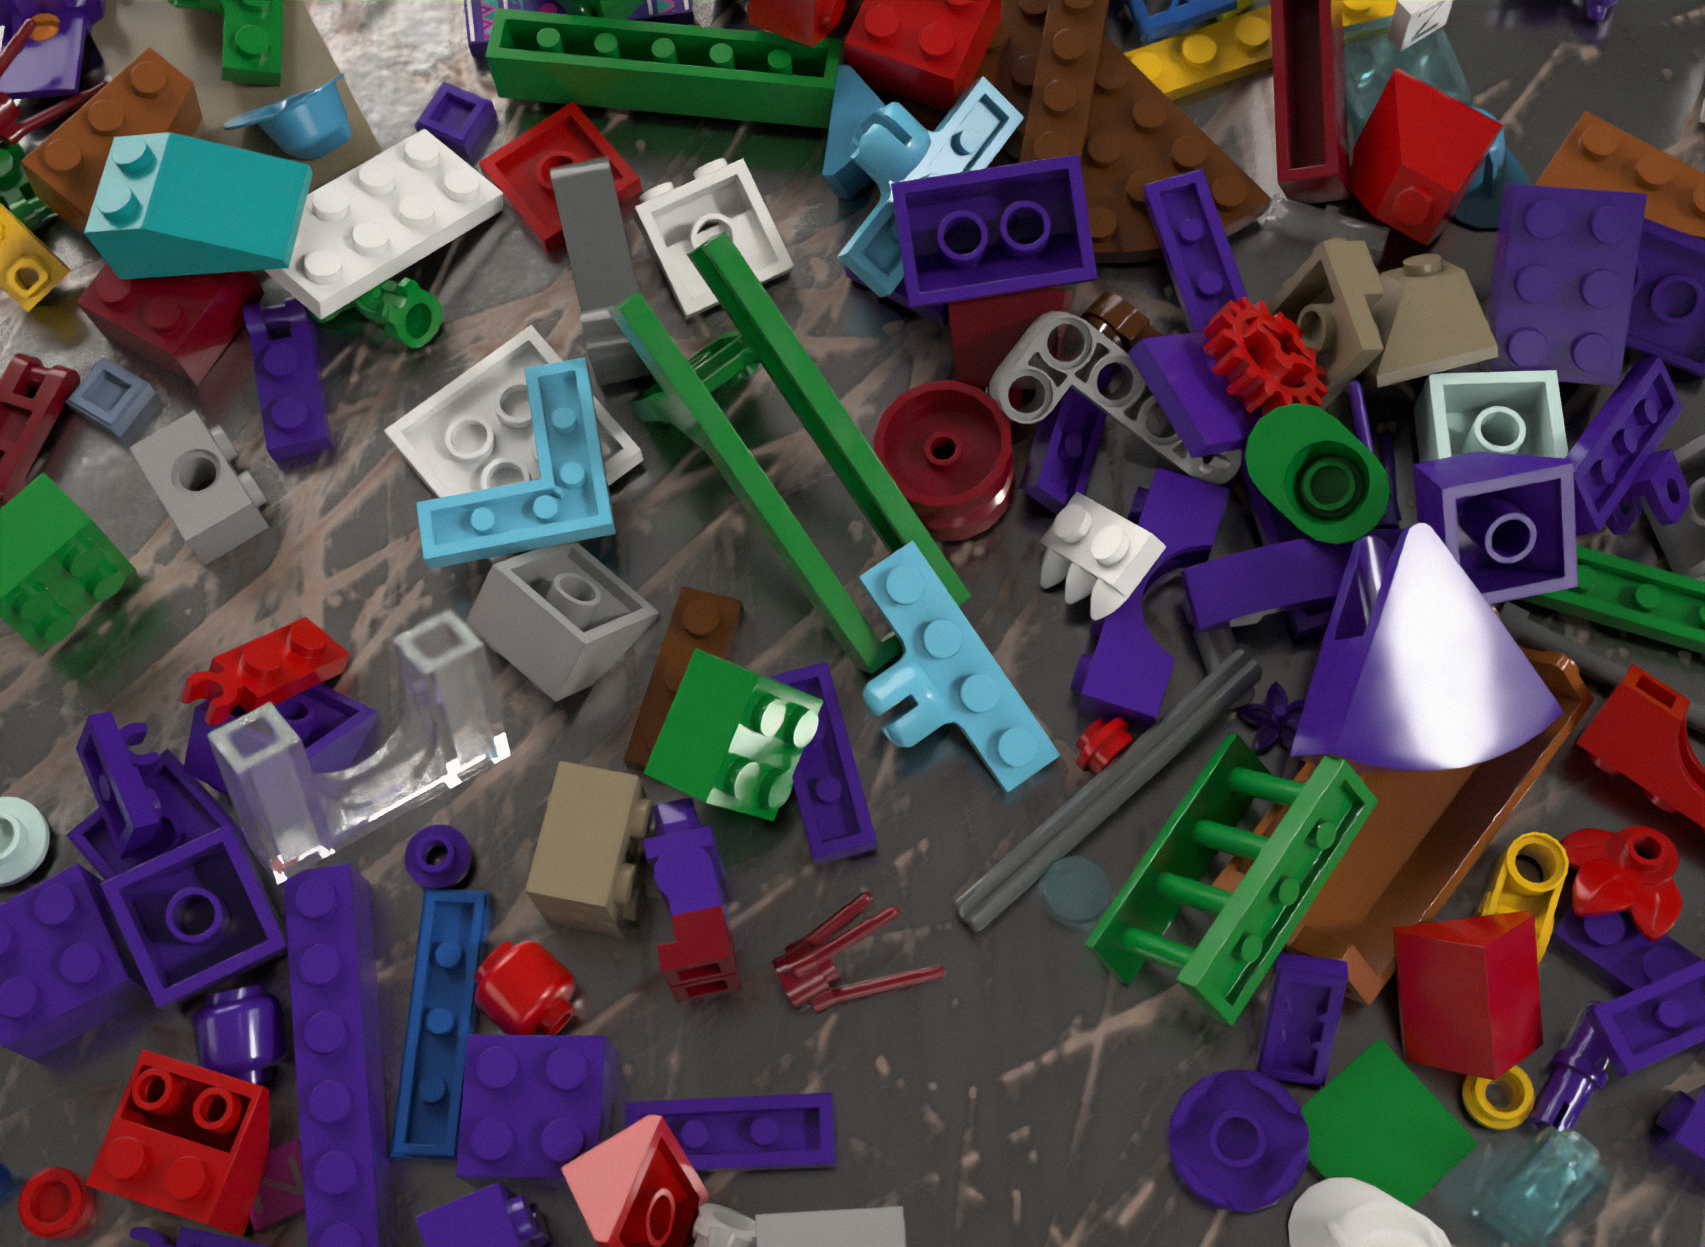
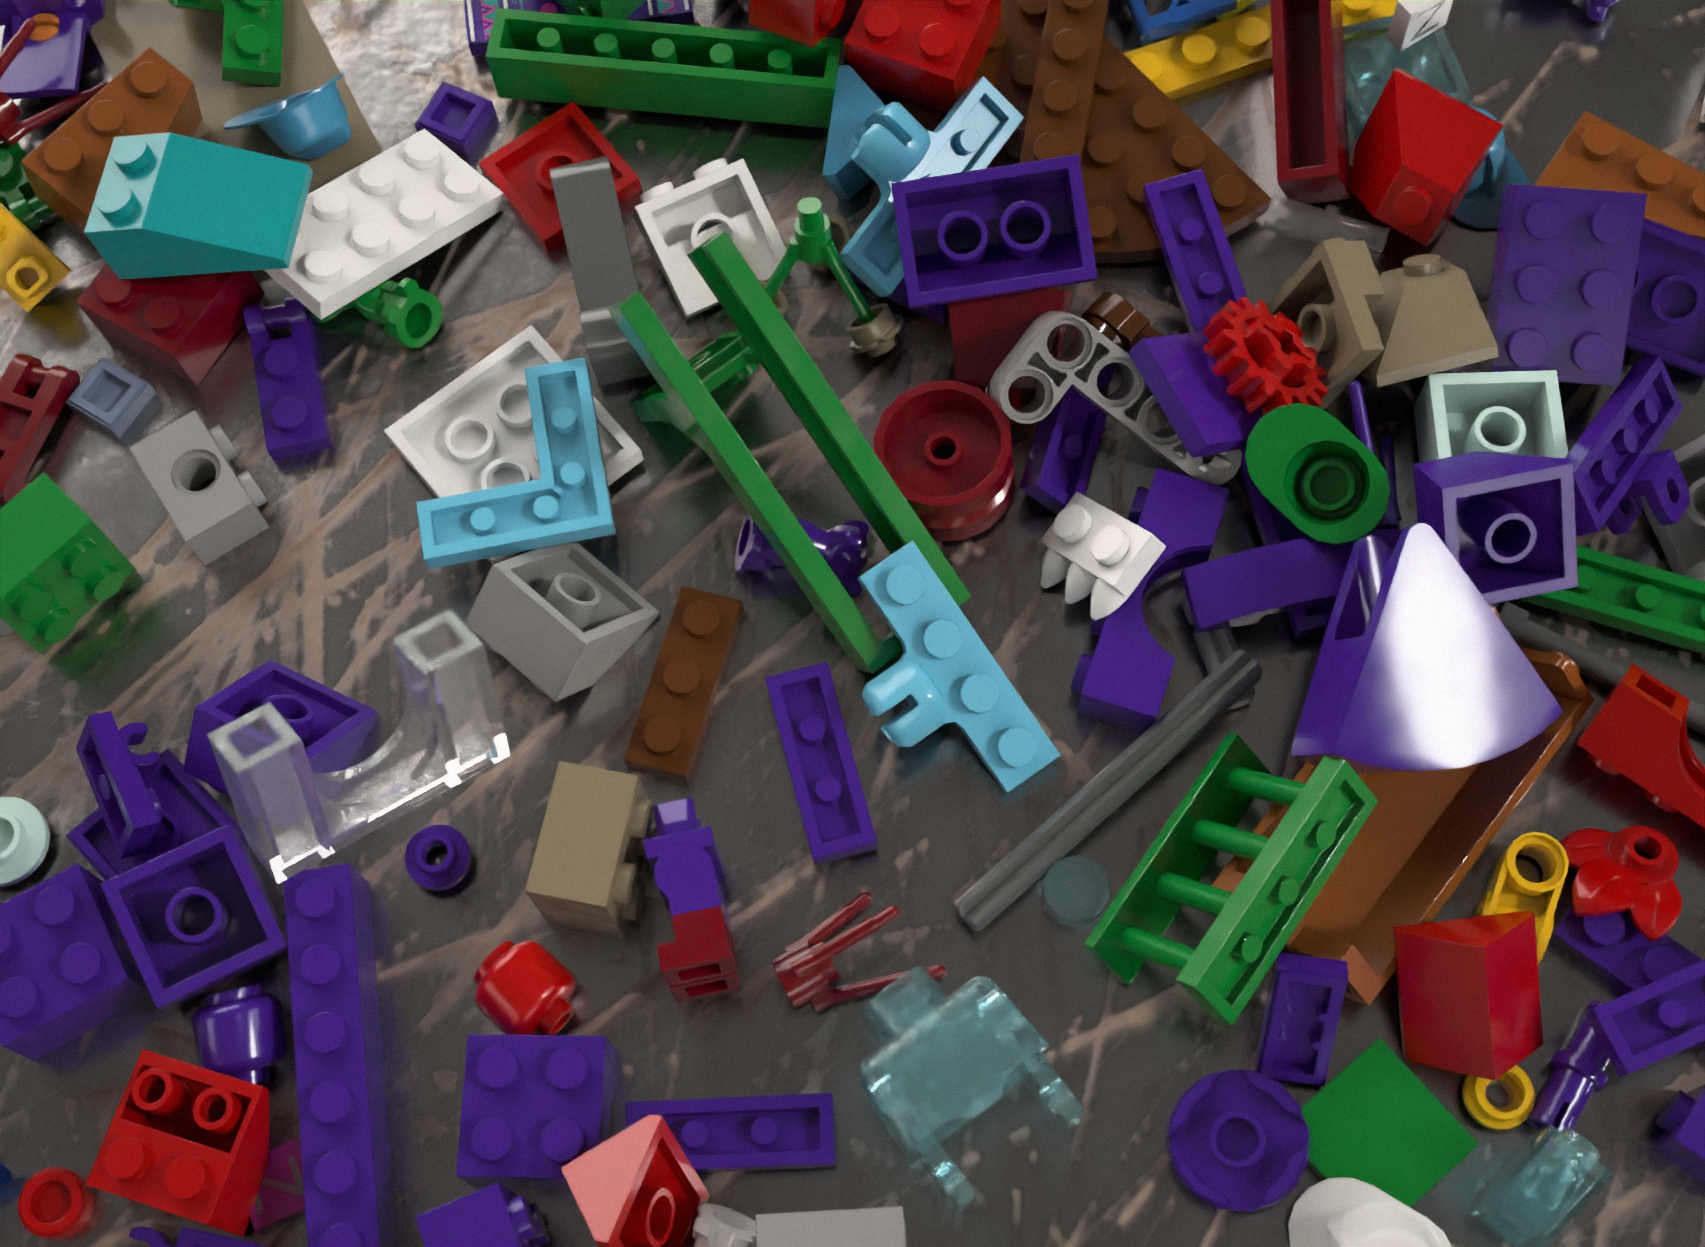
red plate [180,617,350,726] -> none
blue tile [389,888,494,1164] -> none
green brick [643,648,824,821] -> none
red plate [1076,717,1135,775] -> none
dark purple plant [1238,681,1305,754] -> none
none -> dark purple animal [734,512,869,598]
none -> plant [759,197,904,357]
none -> clear light blue piece [859,965,1085,1215]

